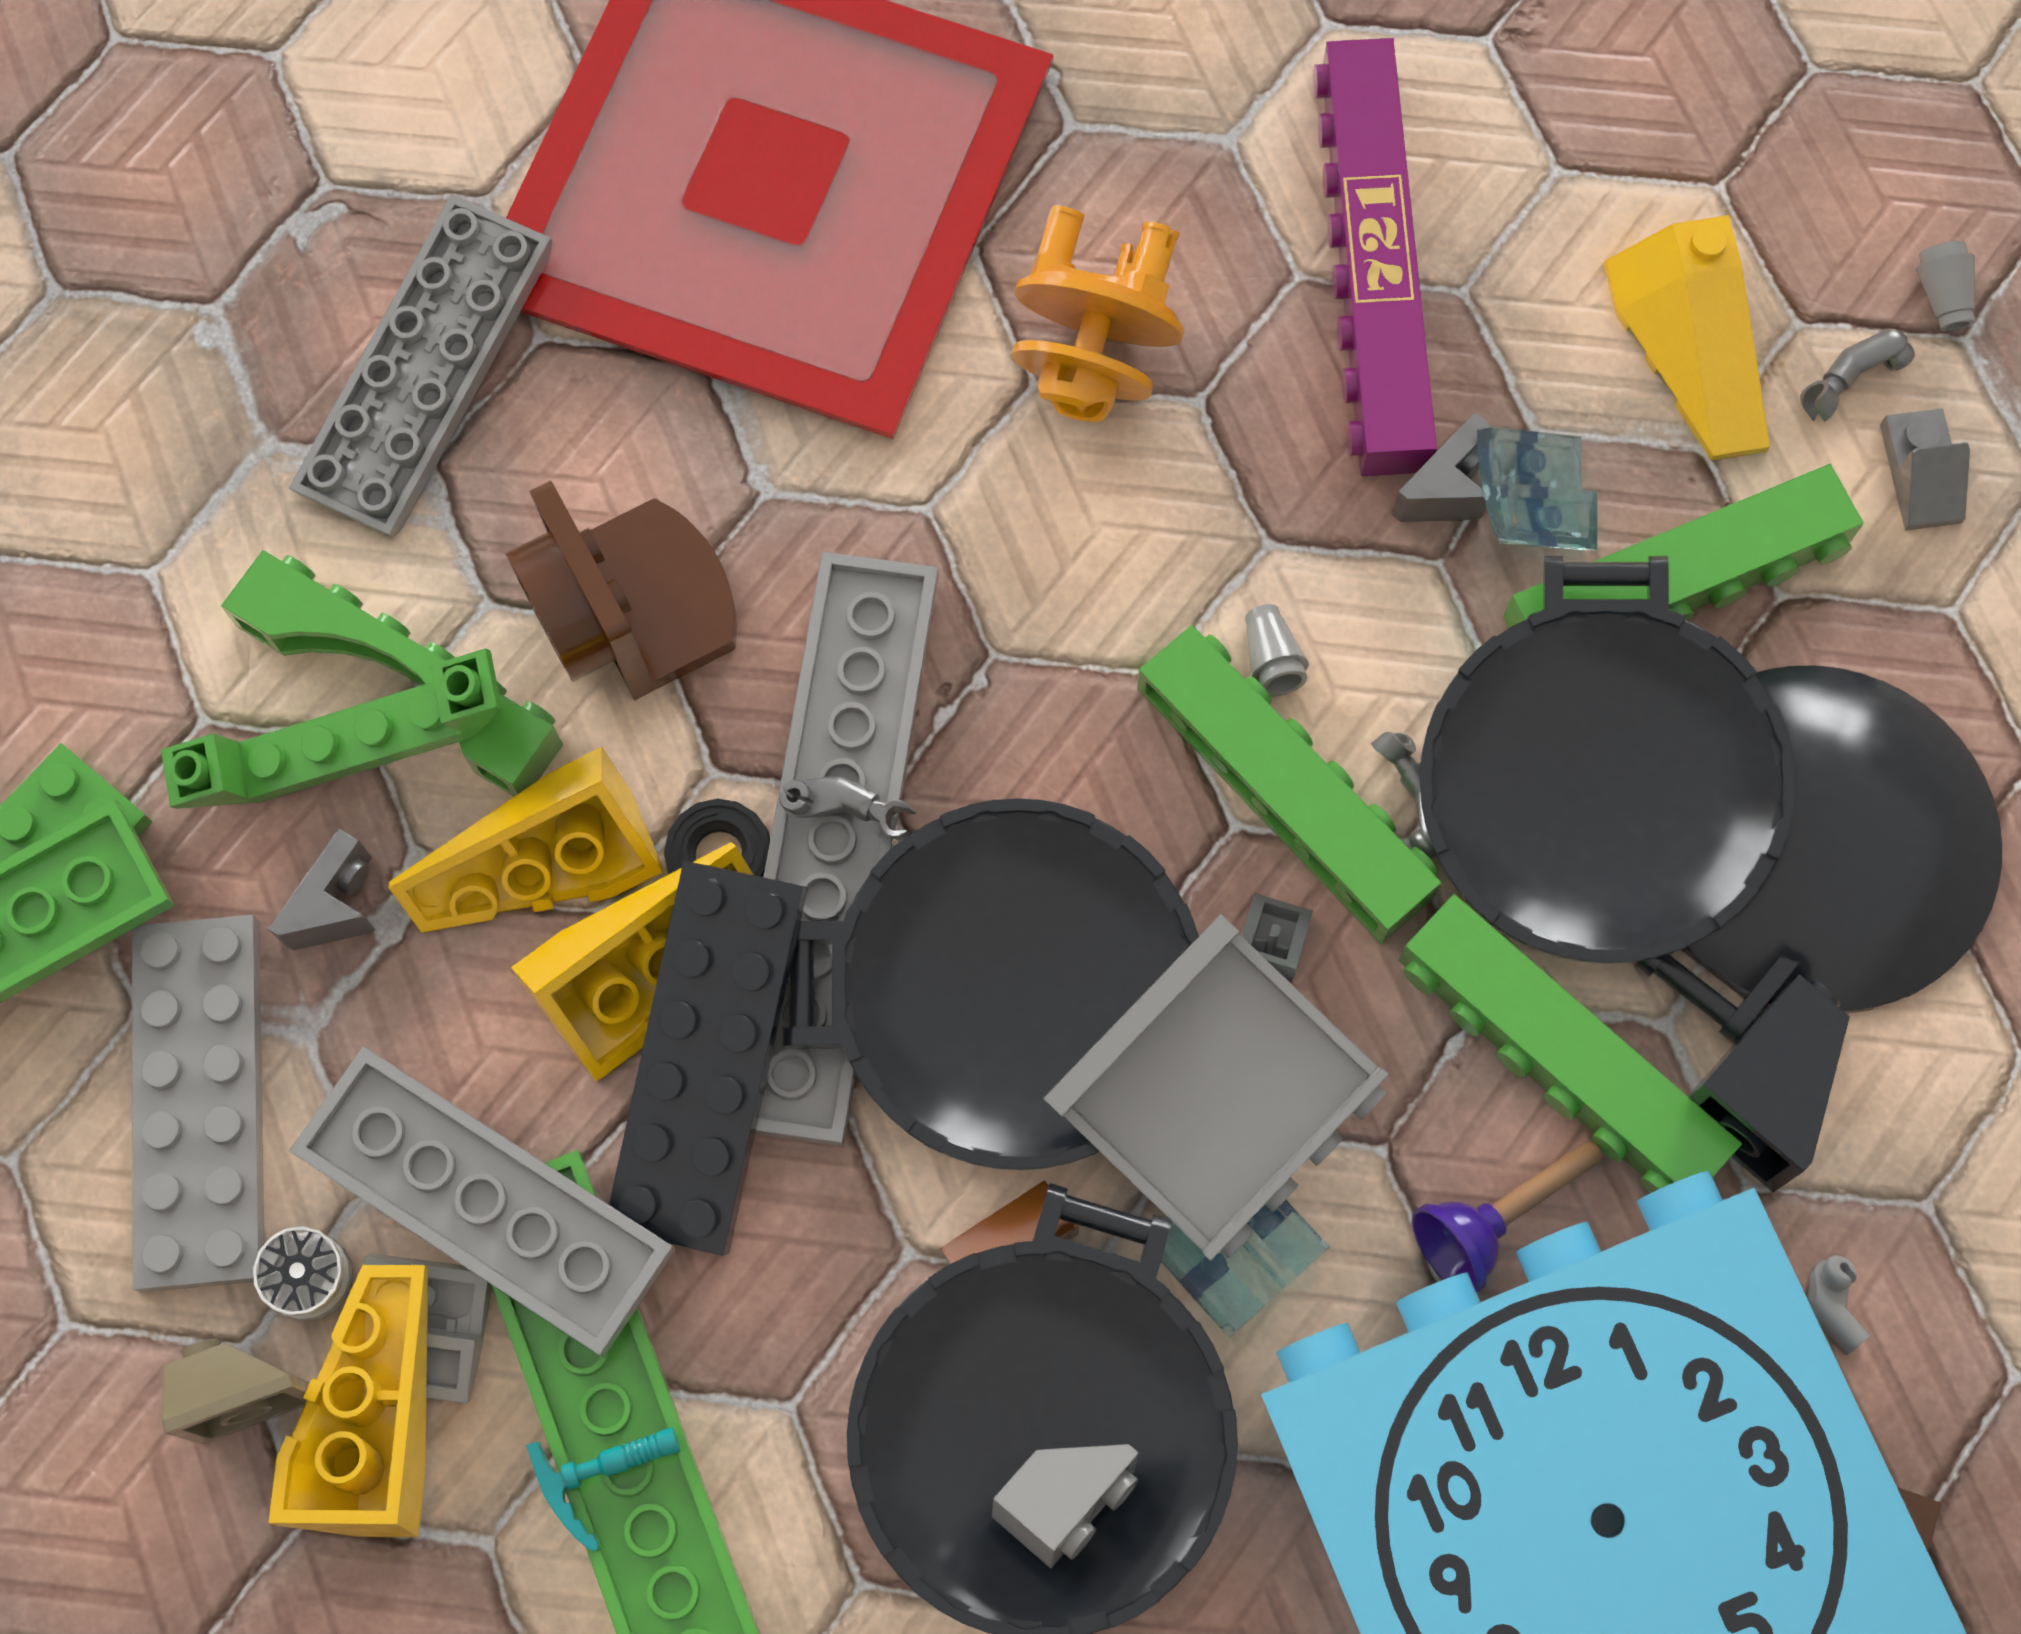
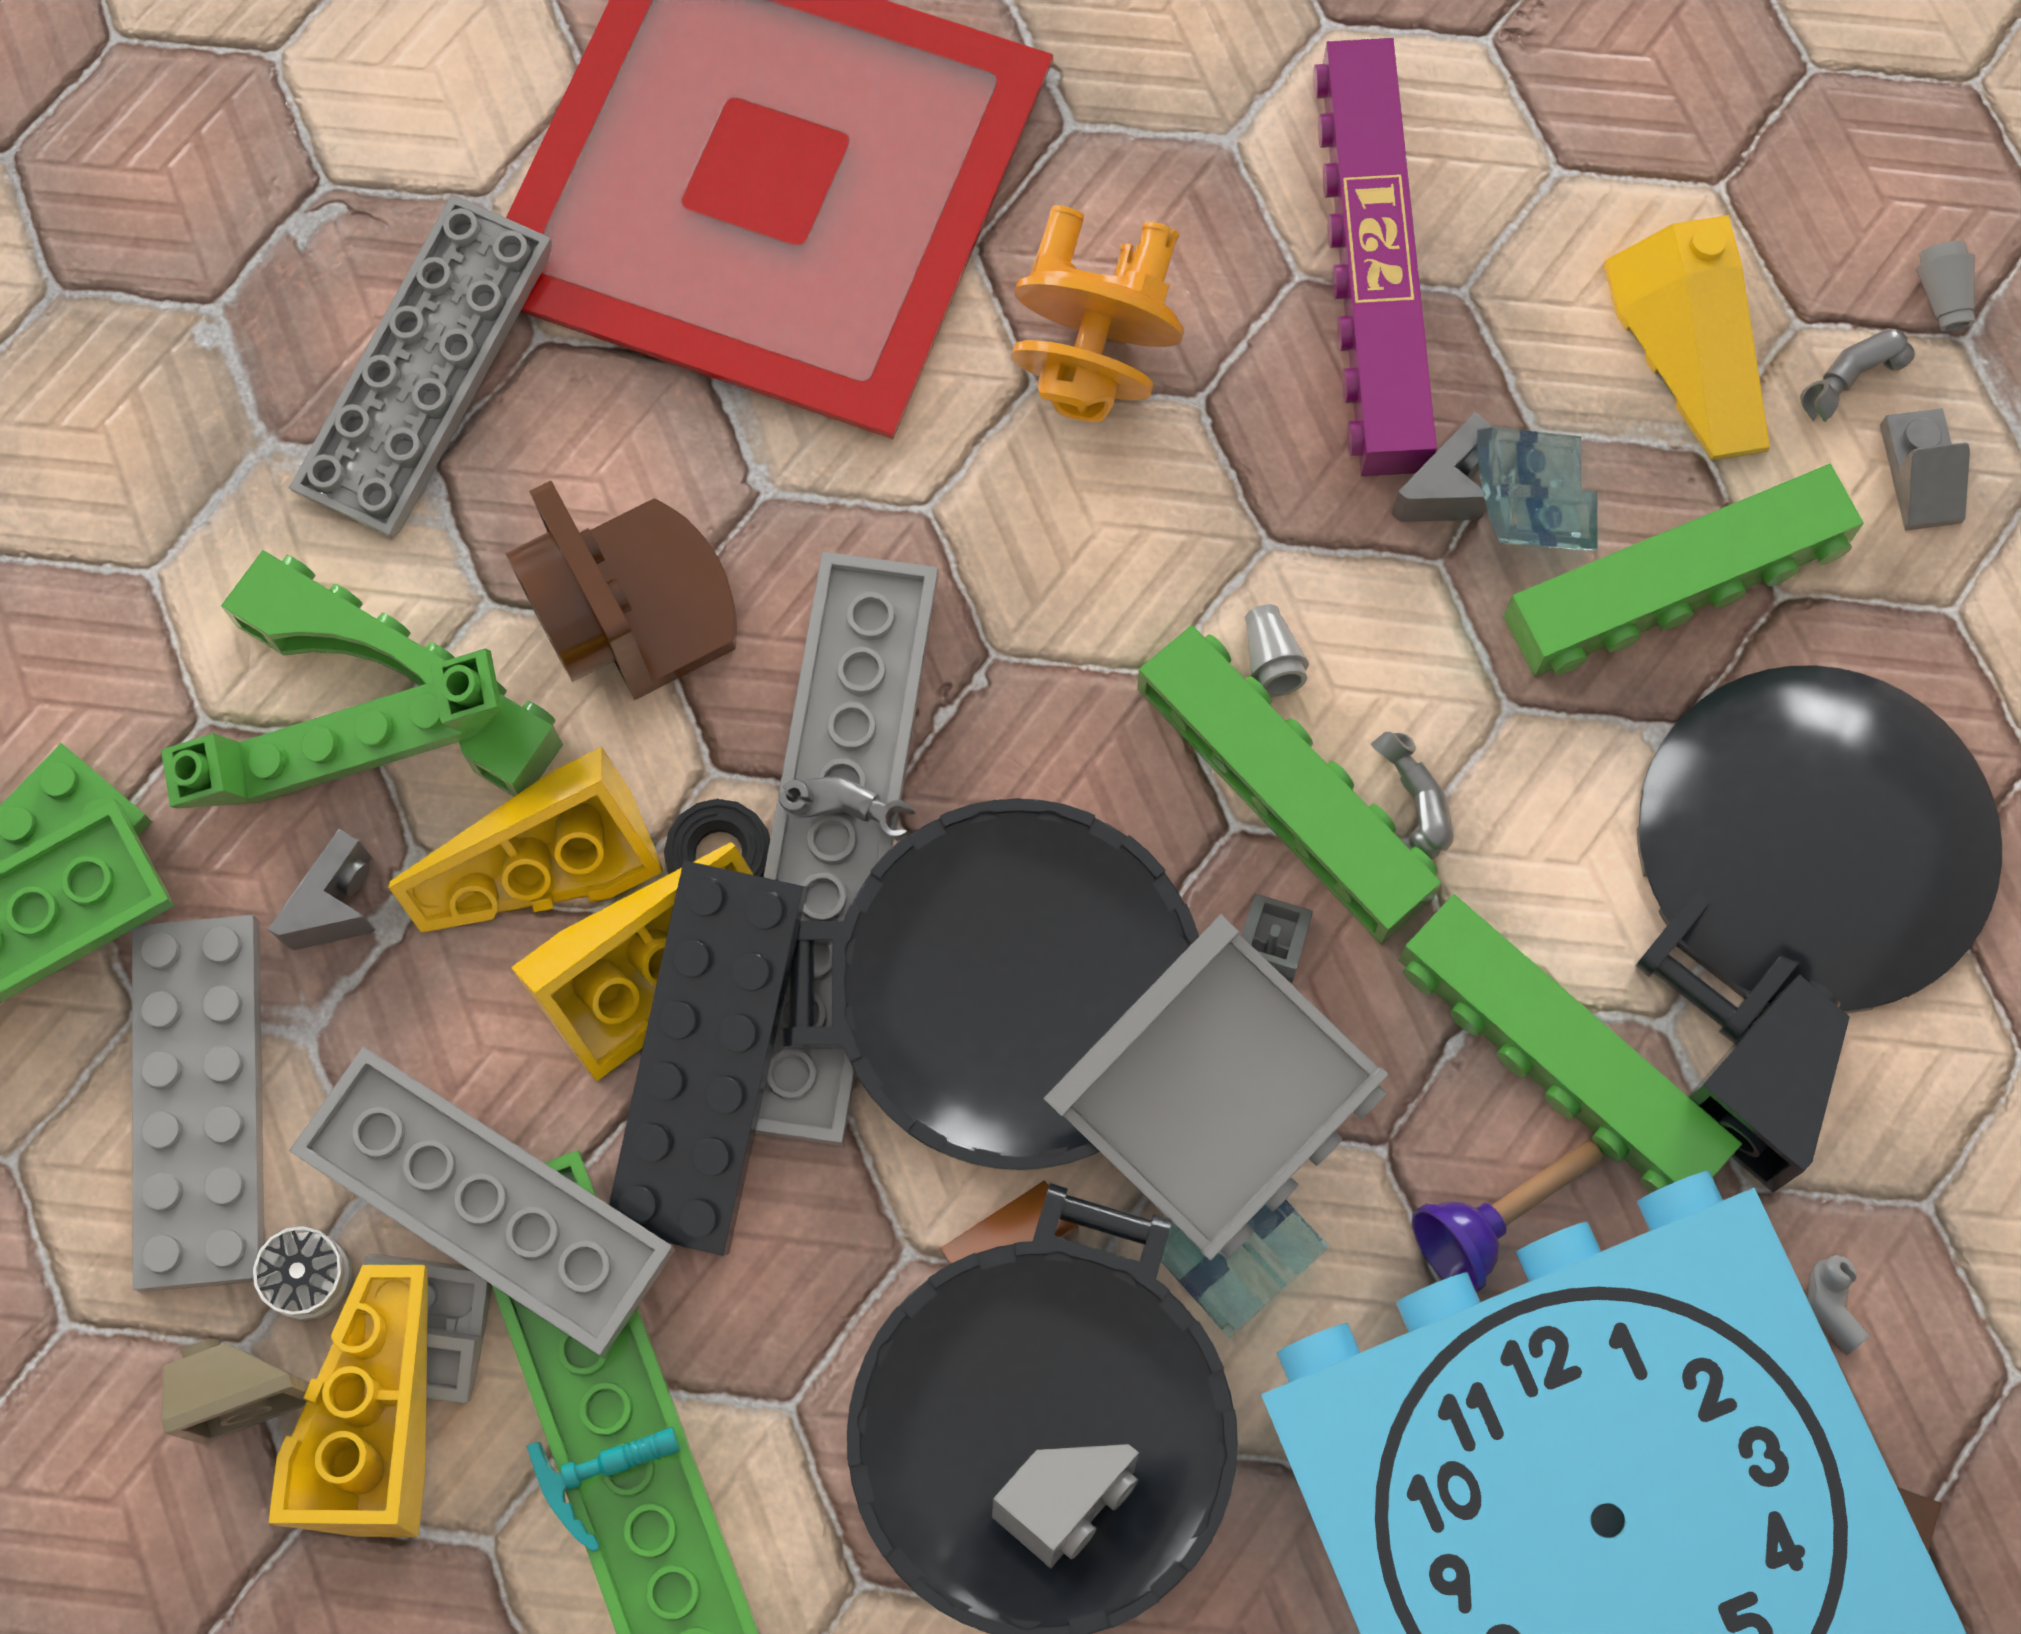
black dish [1420,556,1796,964] -> none

